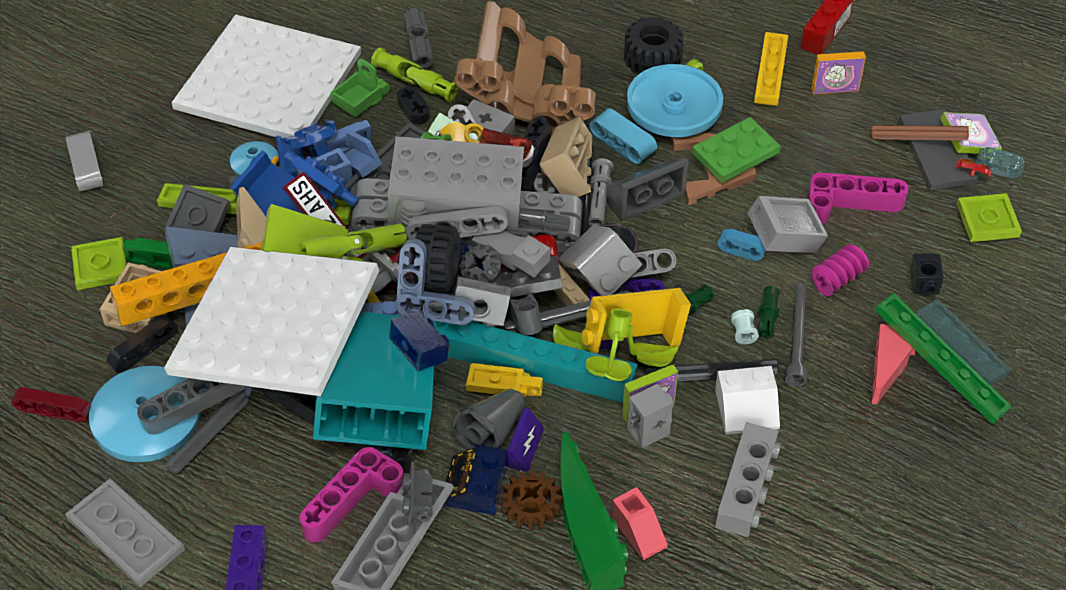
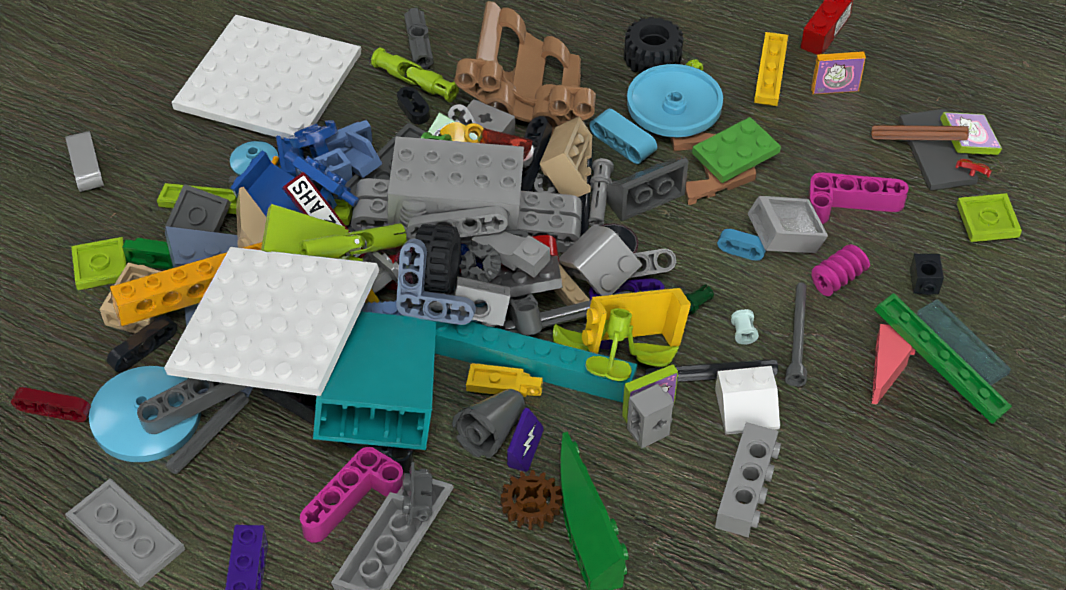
bright green piece [331,58,390,117] -> none
clear blue brick [389,310,450,371] -> none
clear blue slope [443,445,507,515] -> none
dark grey axle [518,207,570,231] -> none
coral slope [611,487,668,561] -> none
dark green pin [757,286,780,338] -> none
clear light blue beam [976,147,1025,178] -> none

